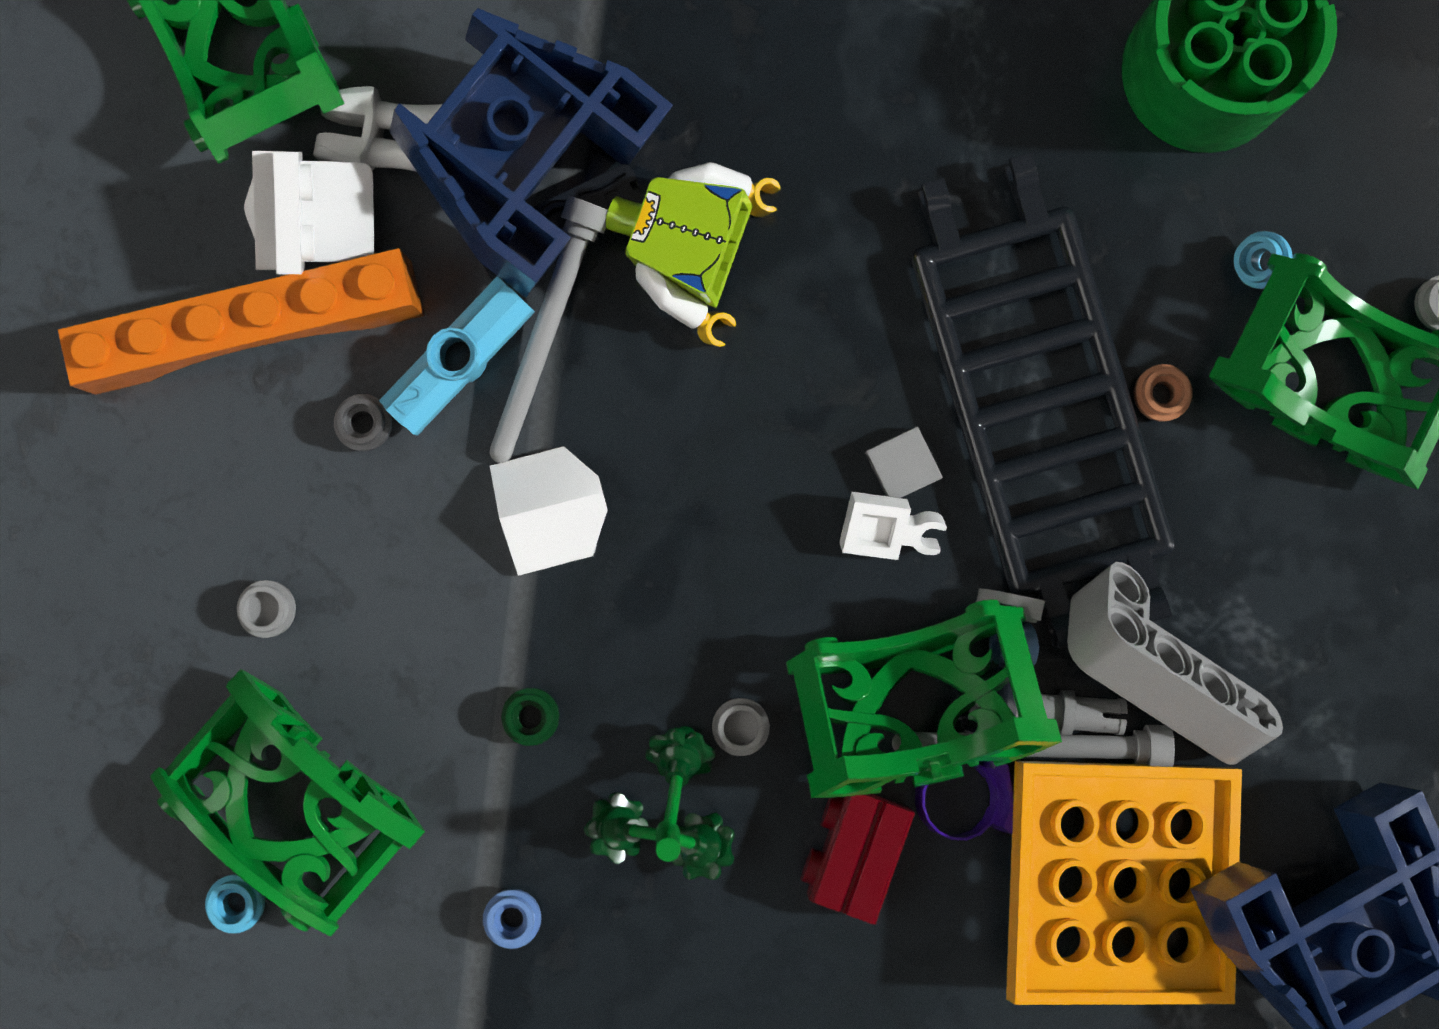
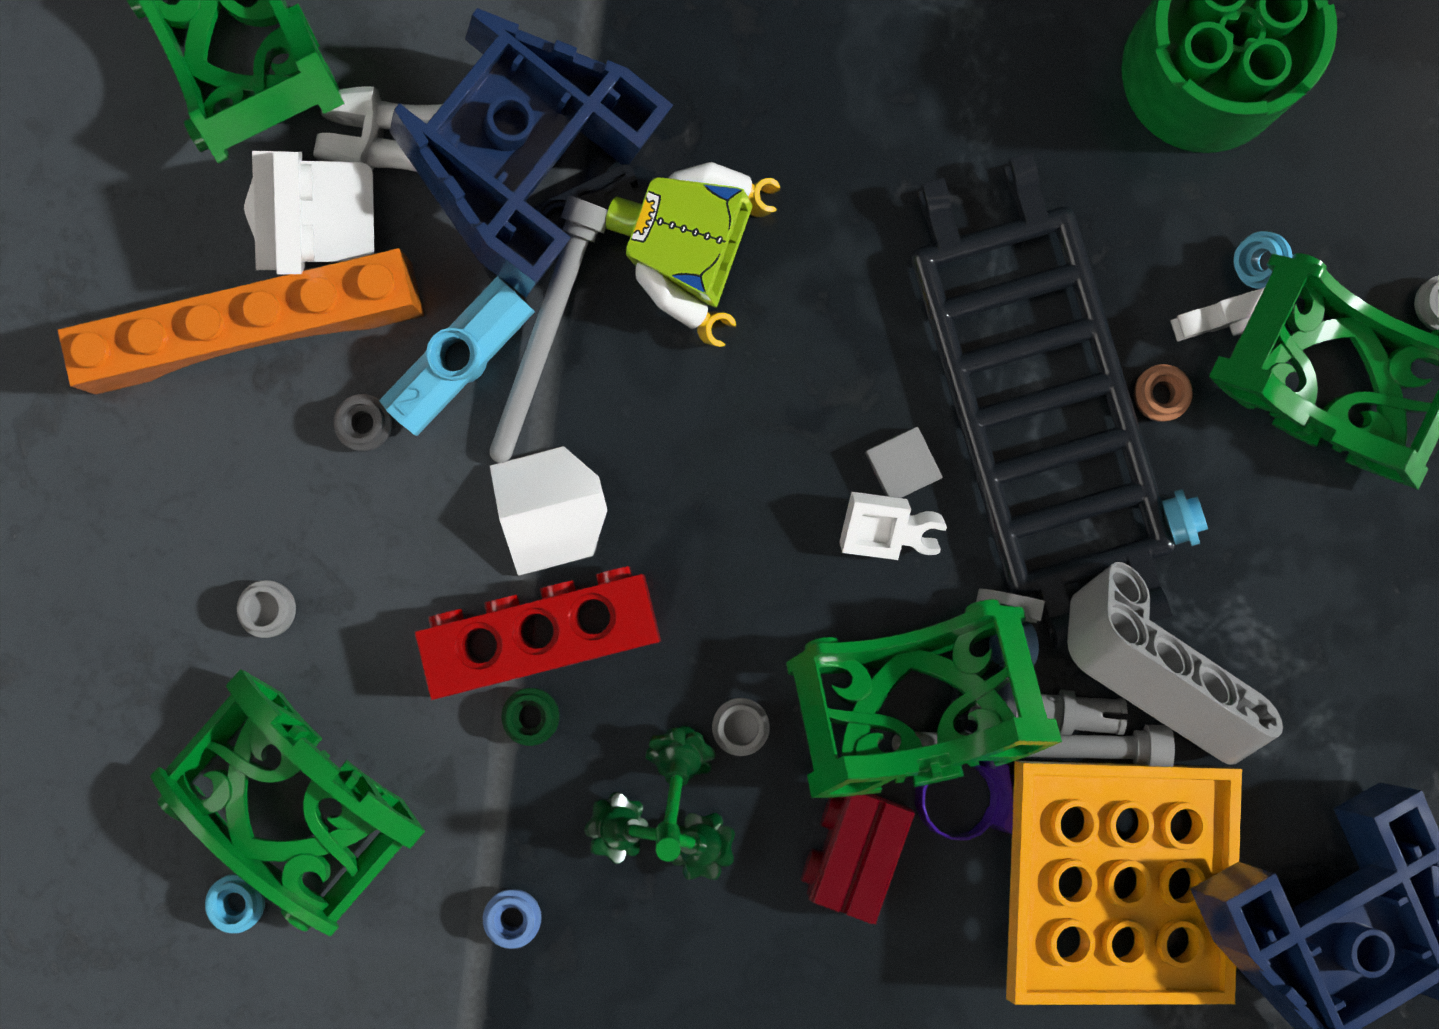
none -> red brick [415,566,661,700]
none -> medium azure plate [1162,489,1208,546]
none -> white plate [1170,287,1265,342]

